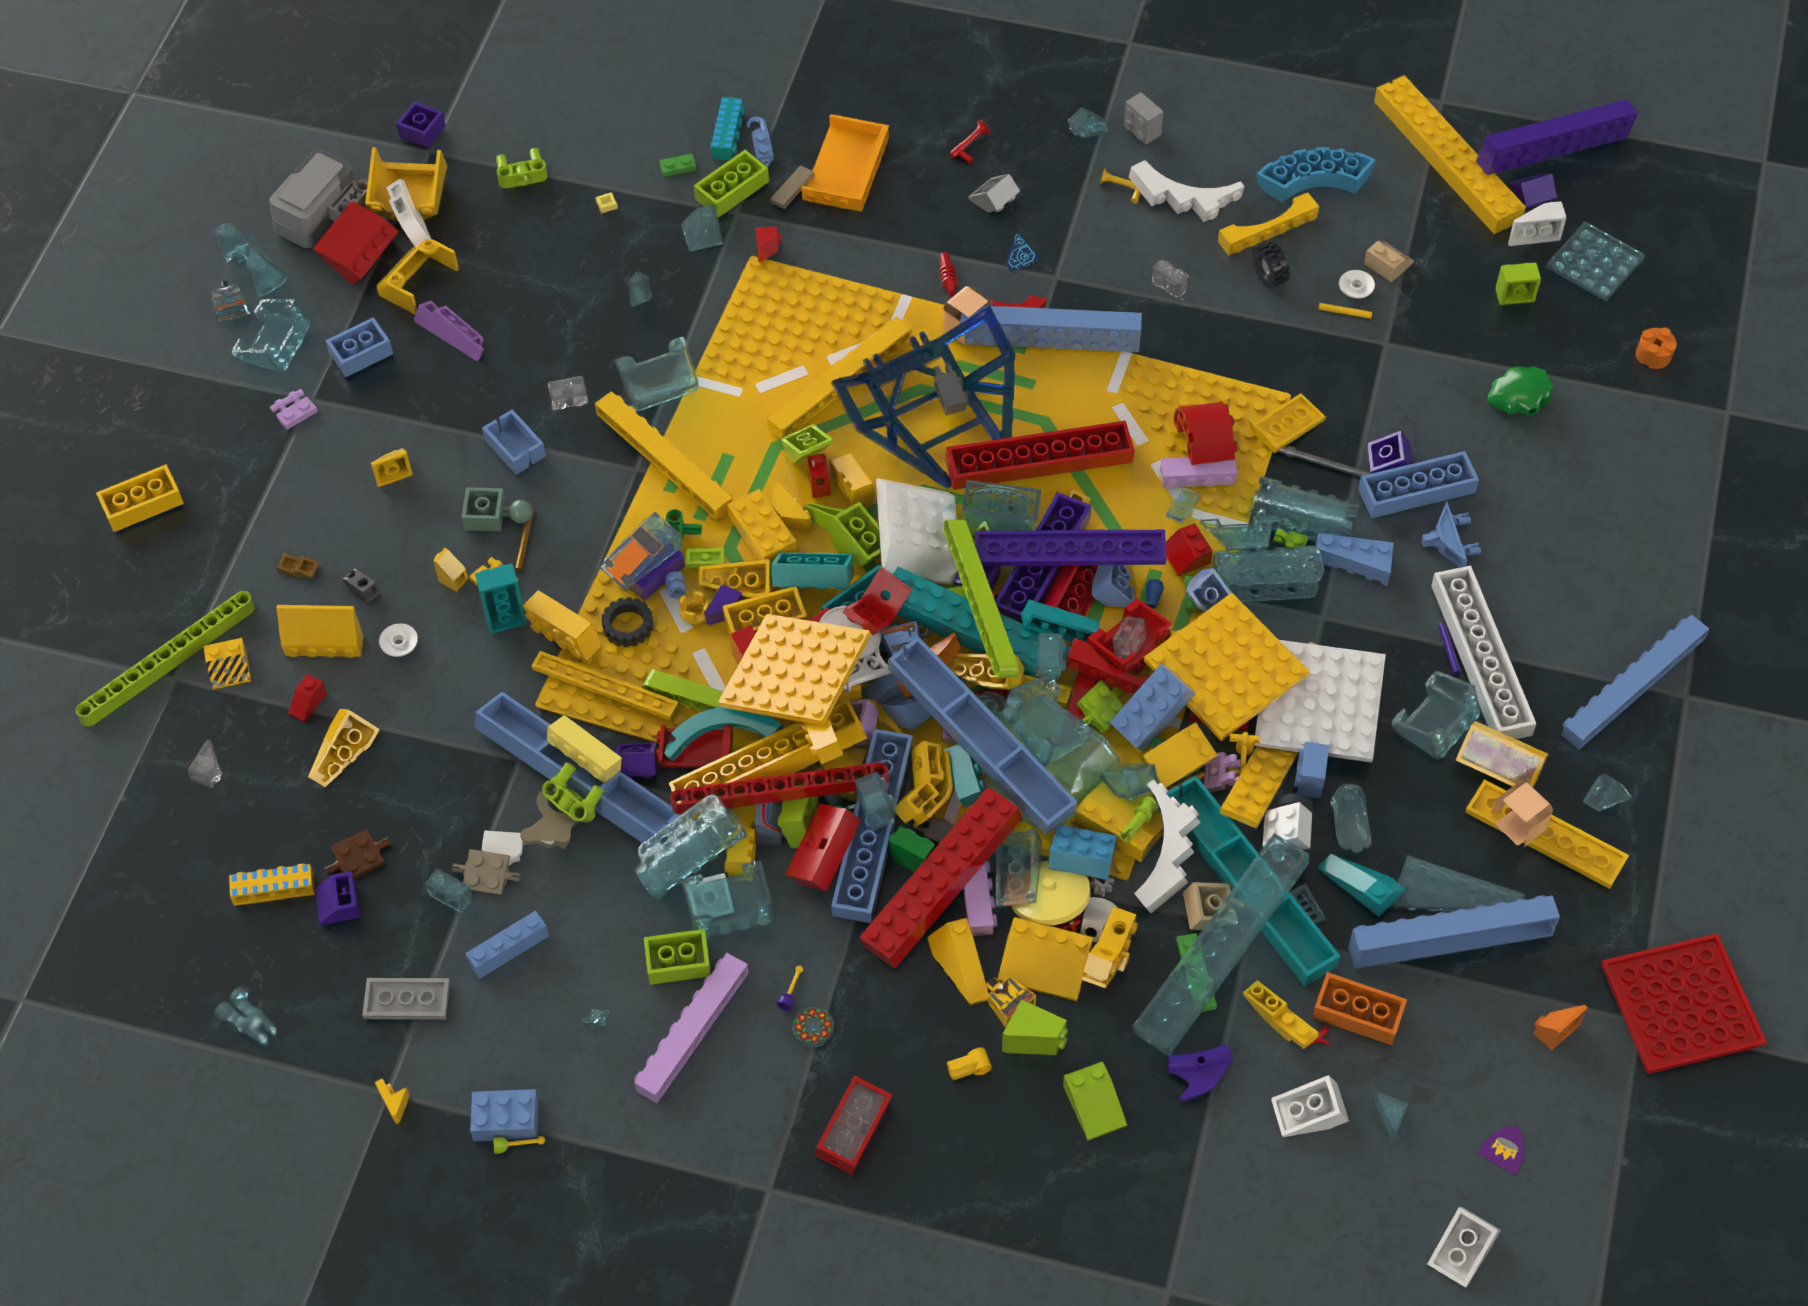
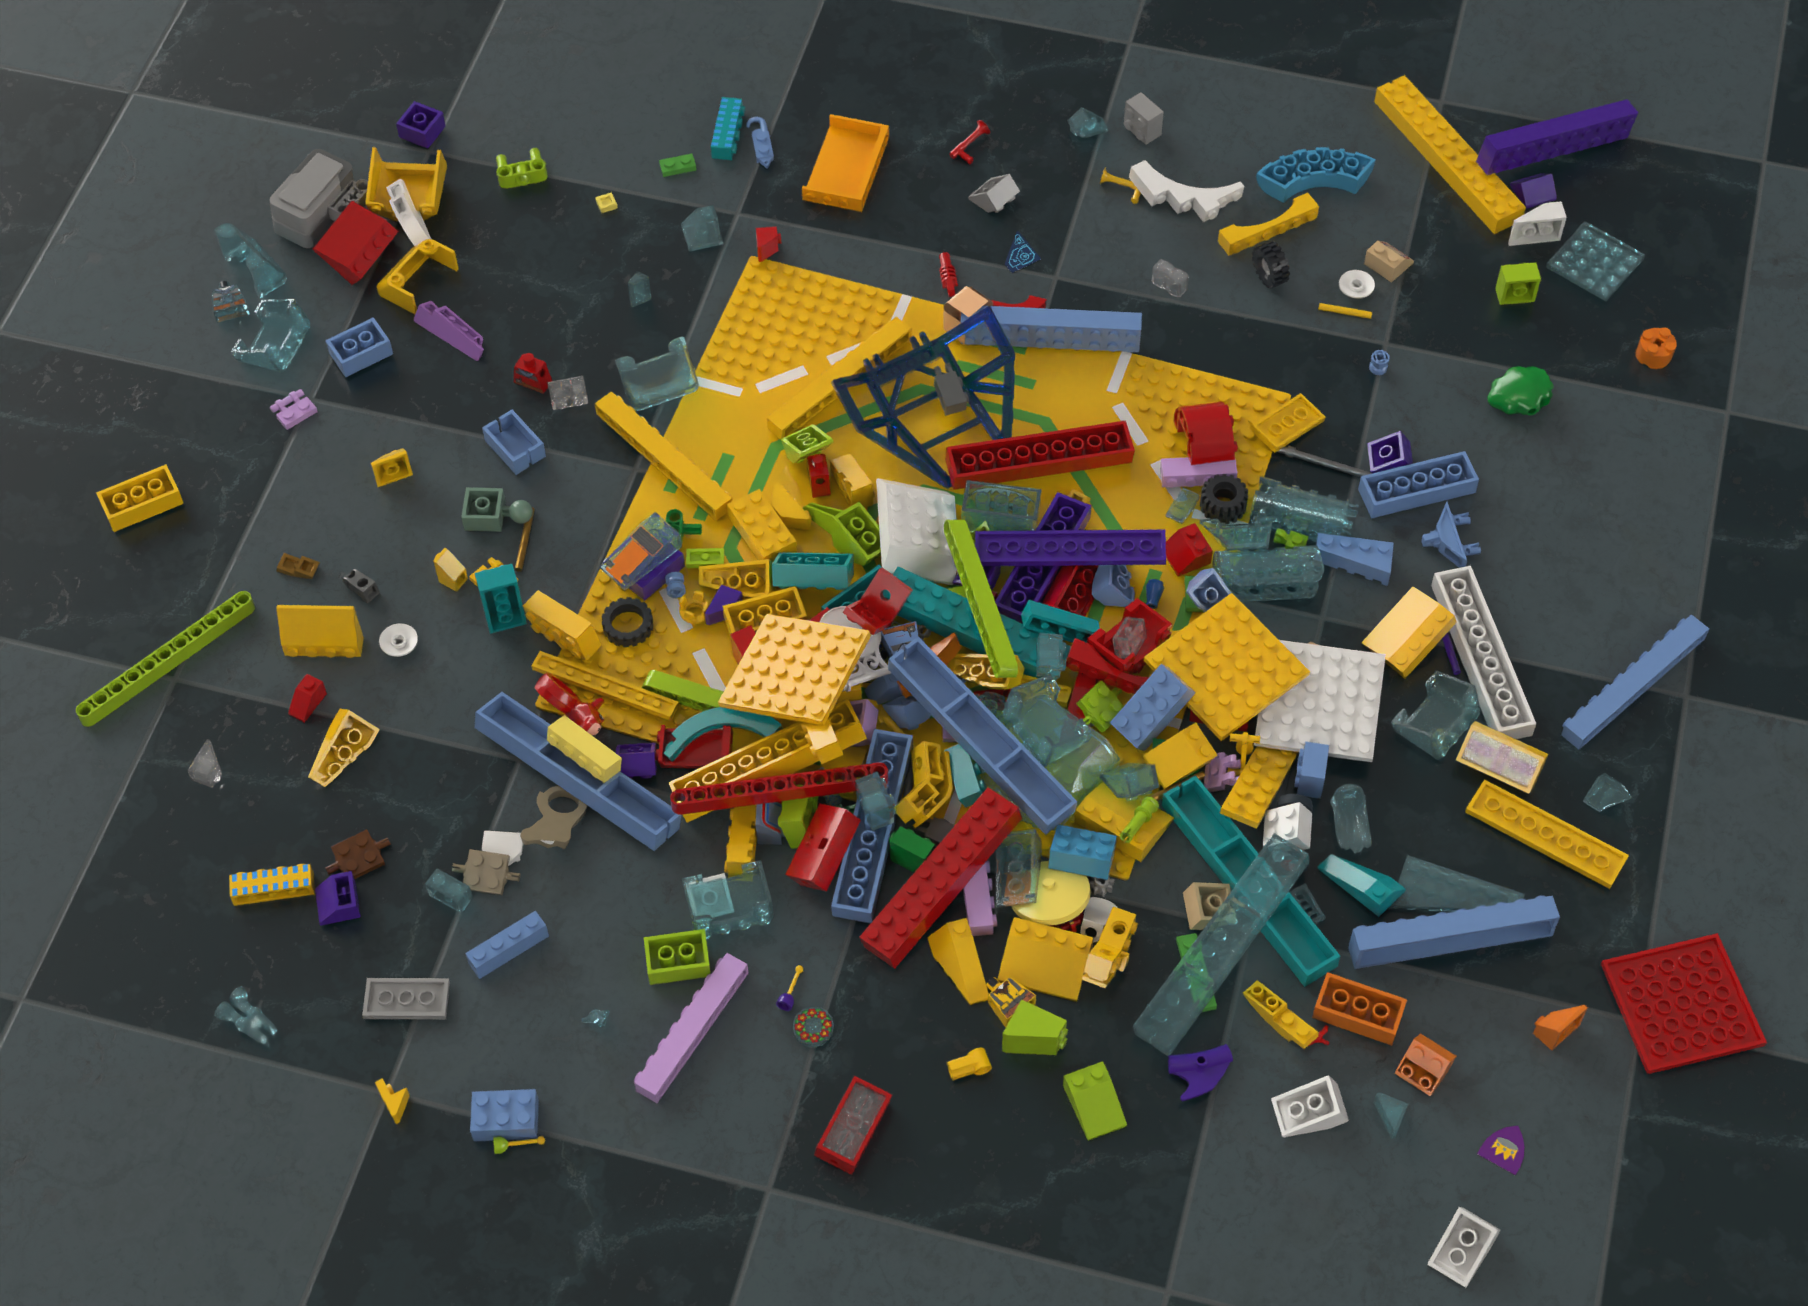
slope [204,638,251,690] -> none
lime piece [542,762,605,823] -> none
clear light blue piece [635,795,747,900] -> none
lime brick [694,150,769,218] -> none
dark tan tile [770,166,815,209] -> none
white arch [1134,779,1200,913] -> none
light nougat piece [1491,782,1553,847] -> none
none -> red torso [514,353,552,394]
none -> red animal [534,672,604,737]
none -> black tyre [1200,474,1248,525]
none -> yellow slope [1362,587,1457,679]
none -> medium blue wheel [1369,350,1390,375]
none -> orange slope [1395,1033,1457,1096]

